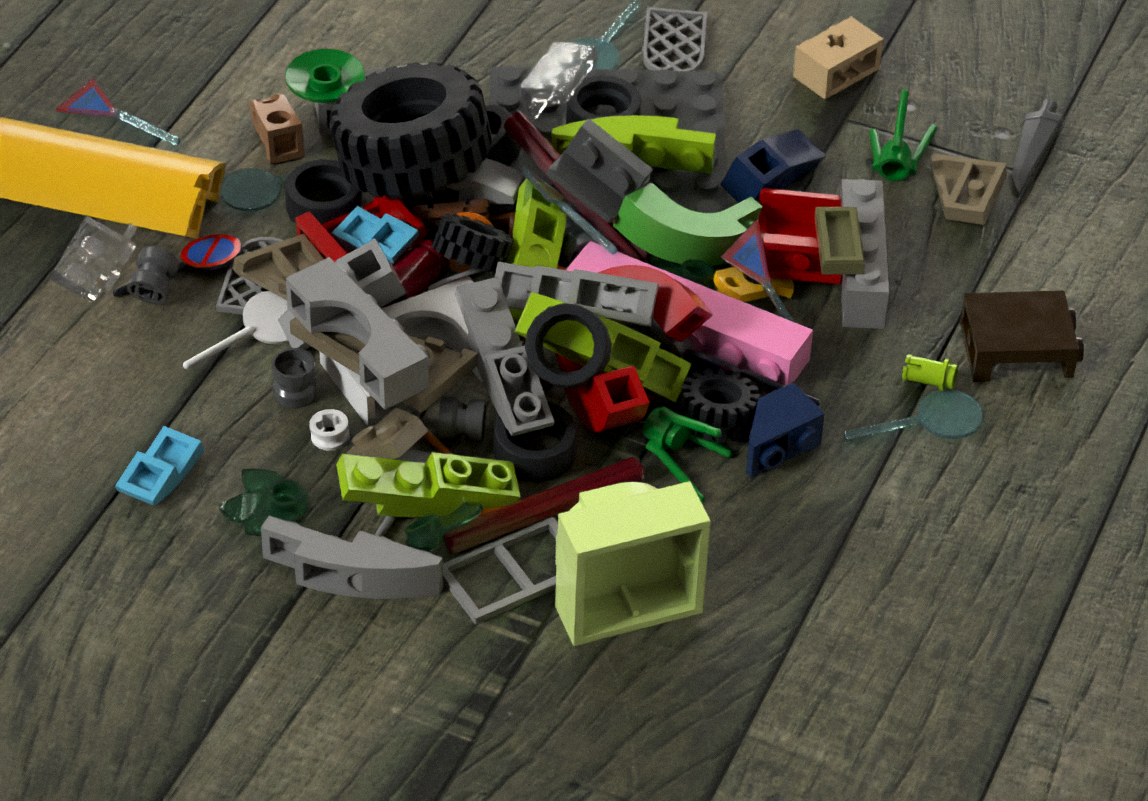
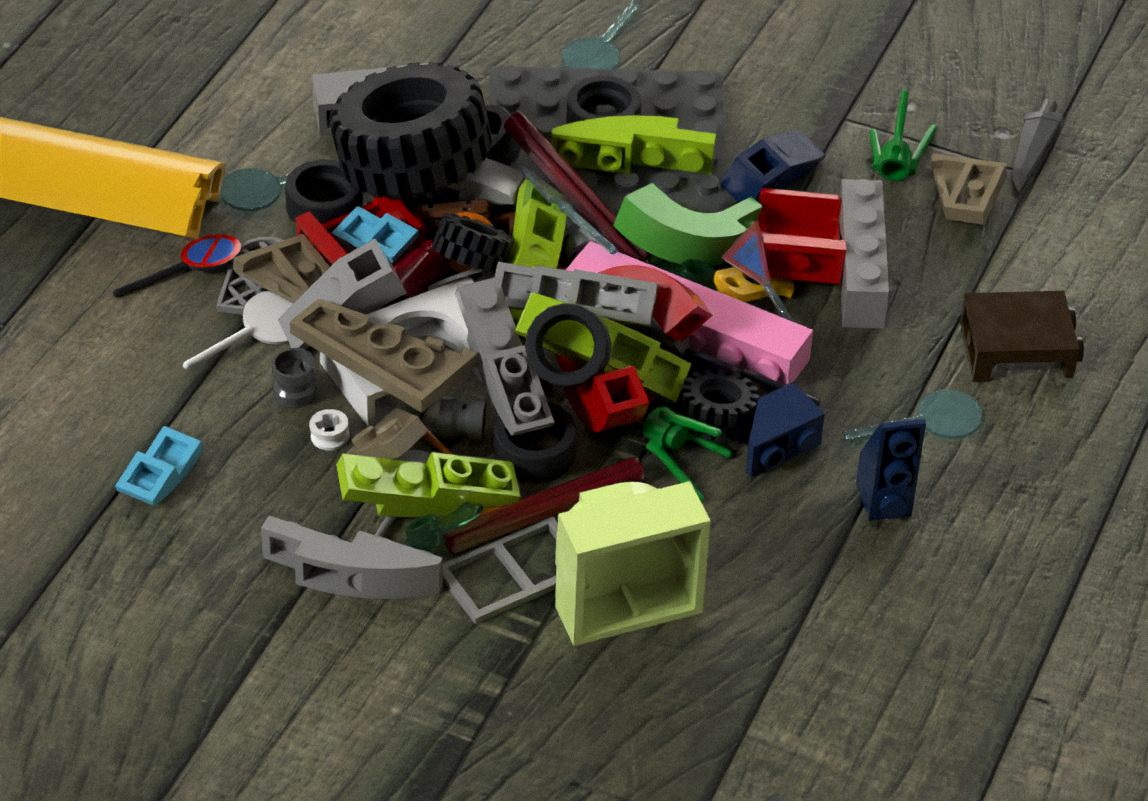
clear bracket [49,215,137,303] -> none
clear light blue piece [56,78,180,145] -> none
dark grey wheel [127,247,180,304] -> none
clear green plate [219,469,309,536] -> none
medium nougat leg [250,93,305,164] -> none
green dish [285,49,365,103] -> none
light grey arch [286,257,431,409] -> none
clear bracket [520,42,598,119] -> none
dark grey bracket [547,119,653,223] -> none
light grey window [642,7,707,71] -> none
tan brick [793,16,884,99] -> none
olive tile [815,207,865,275] -> none
lime pin [902,354,959,392] -> none
none -> dark blue slope [856,419,926,521]

